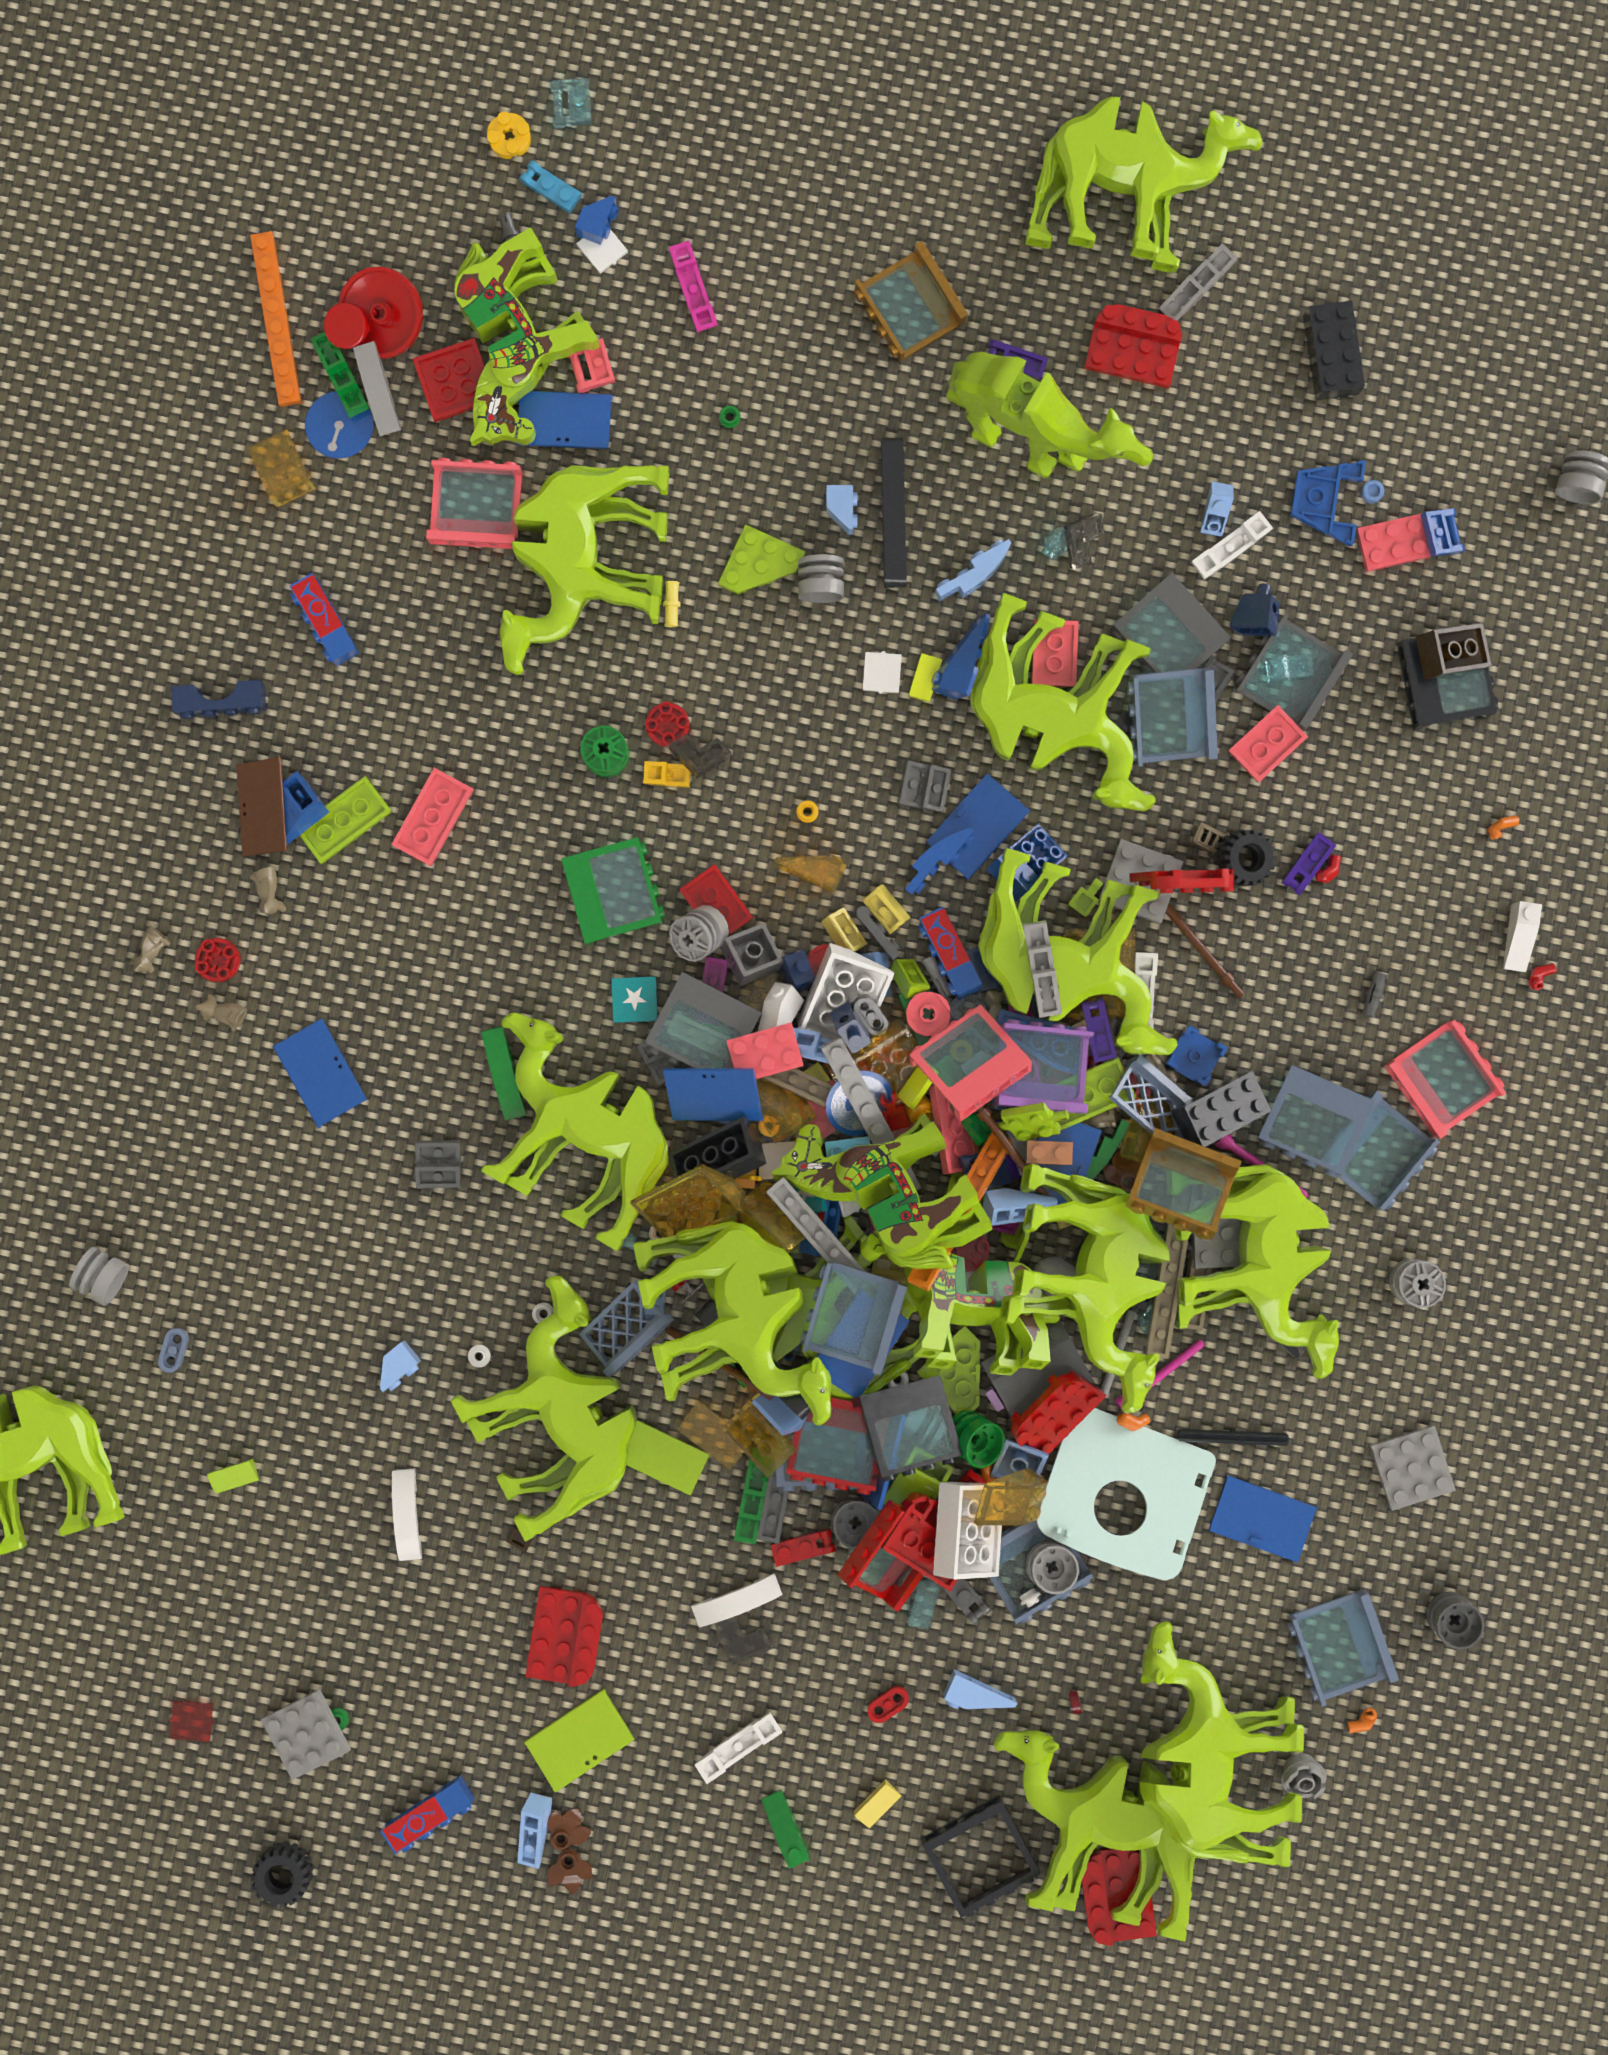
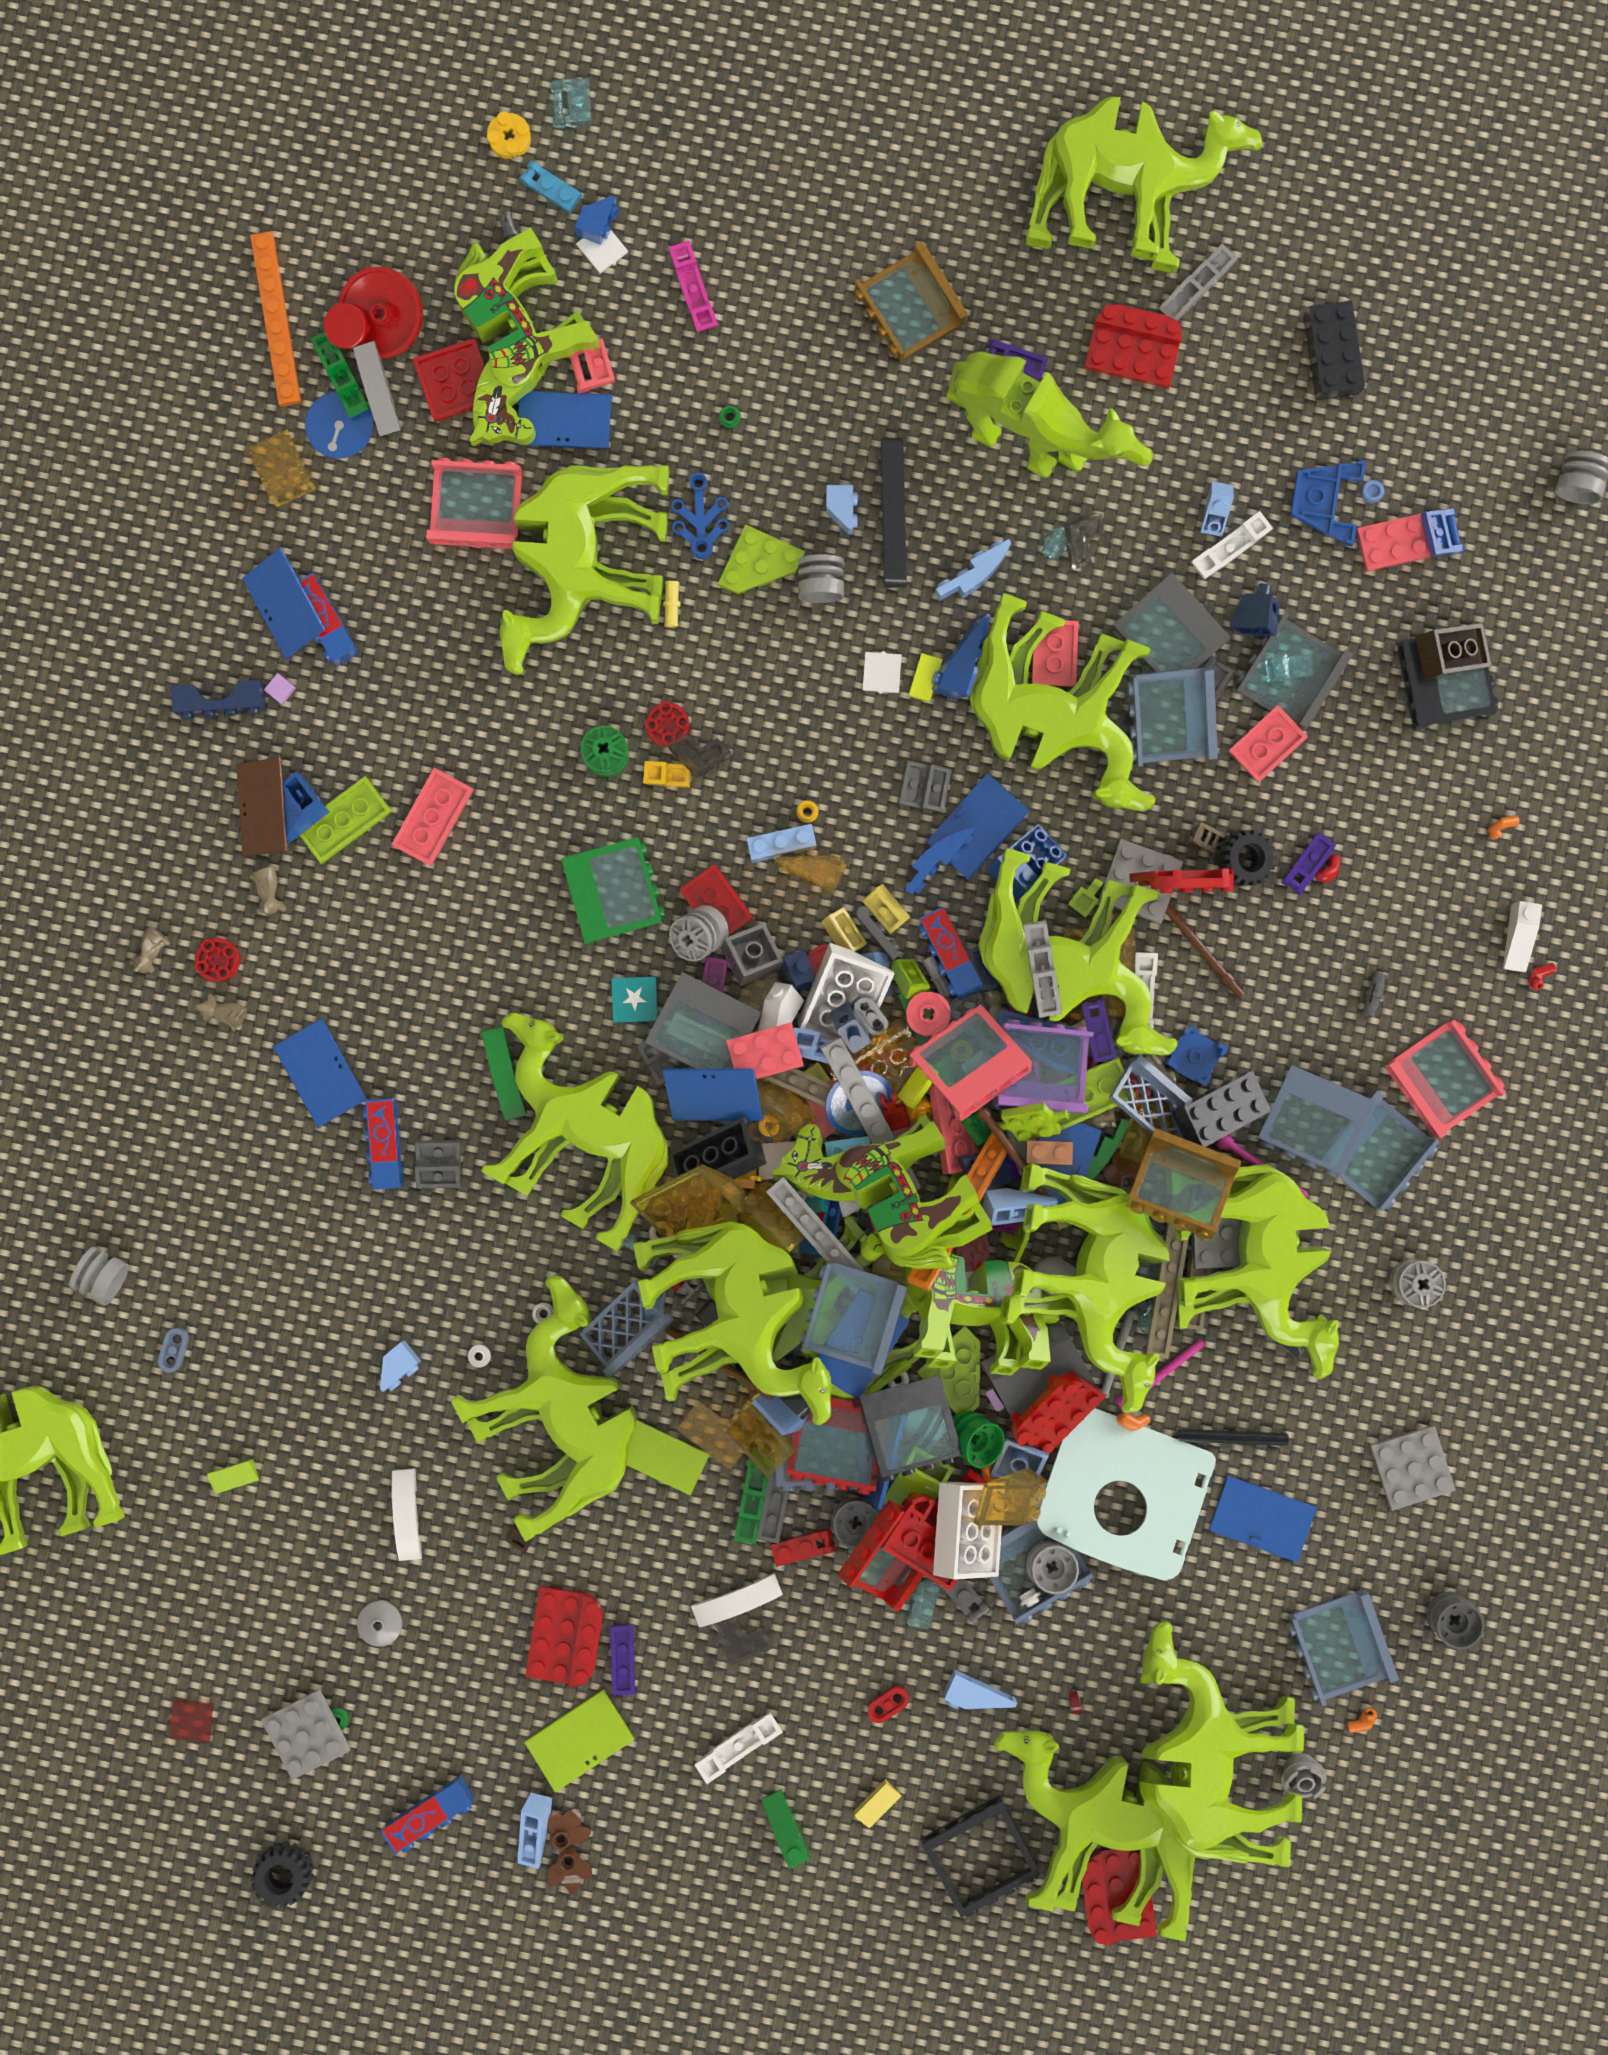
none -> blue container [242,547,325,659]
none -> lavender tile [264,673,296,705]
none -> light grey dish [357,1601,402,1647]
none -> brick [363,1098,404,1190]
none -> dark purple plate [610,1624,636,1695]
none -> blue plant [671,473,729,559]
none -> light blue arch [747,824,817,863]

